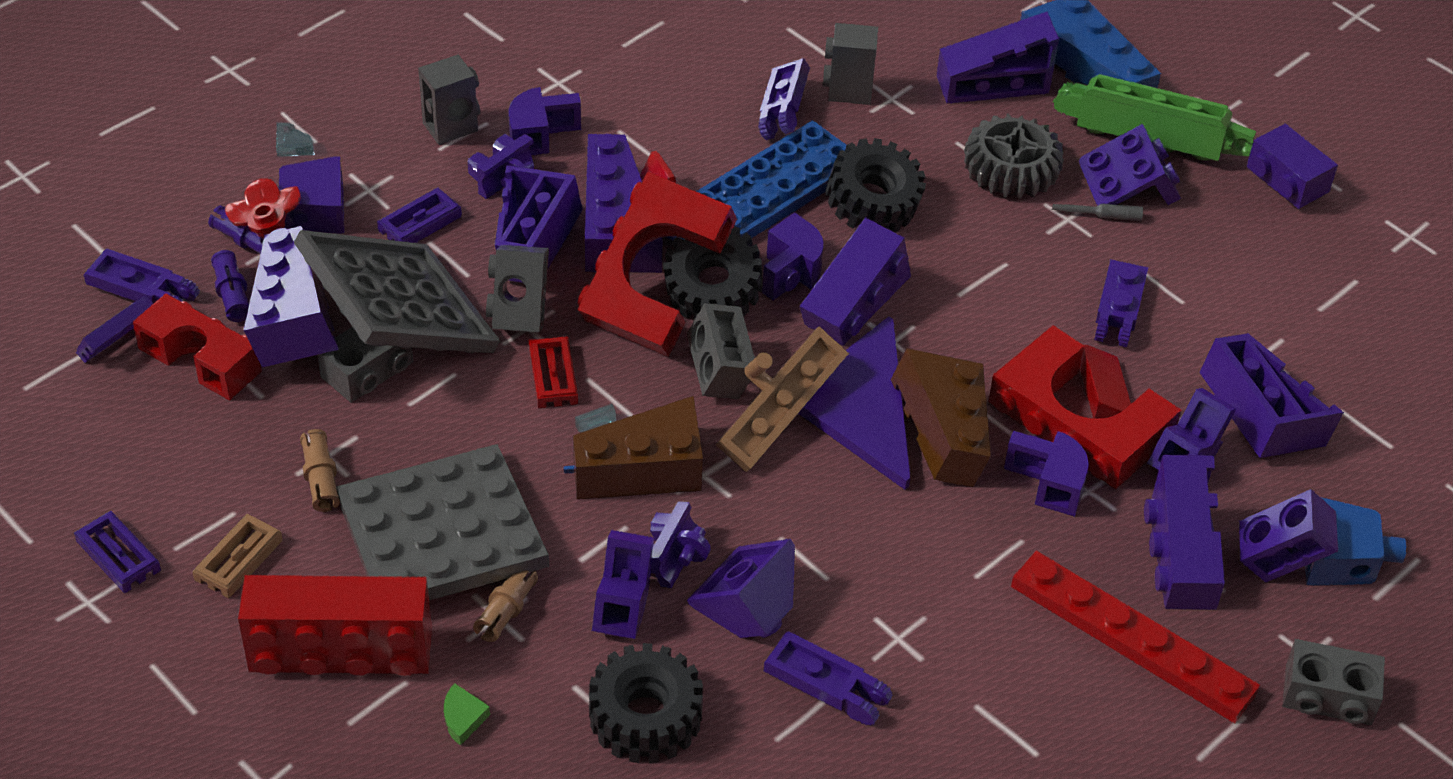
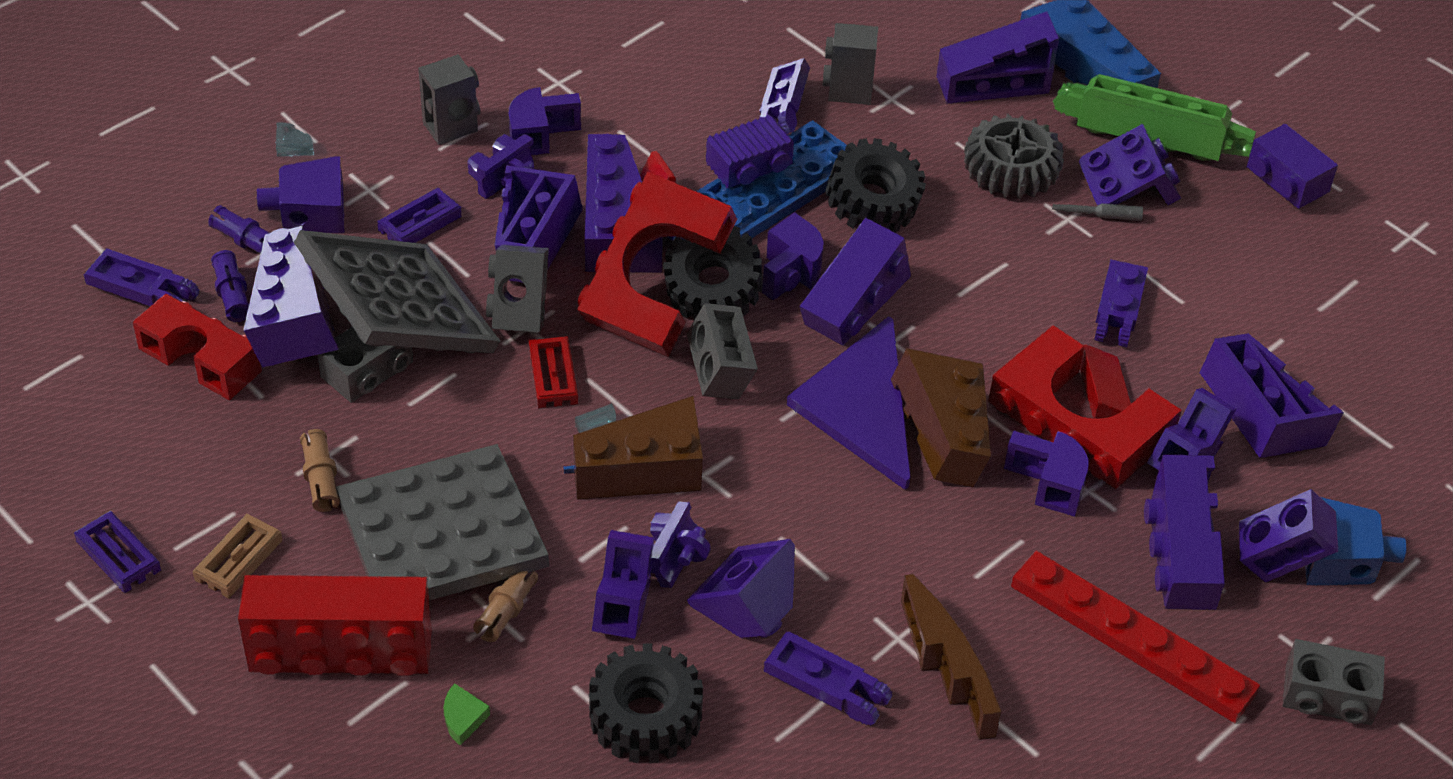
dark purple tile [76,296,153,363] -> none
red plate [225,178,301,238] -> none
medium nougat plate [715,327,849,472] -> none
none -> dark purple brick [706,114,794,189]
none -> reddish brown slope [901,574,1001,740]

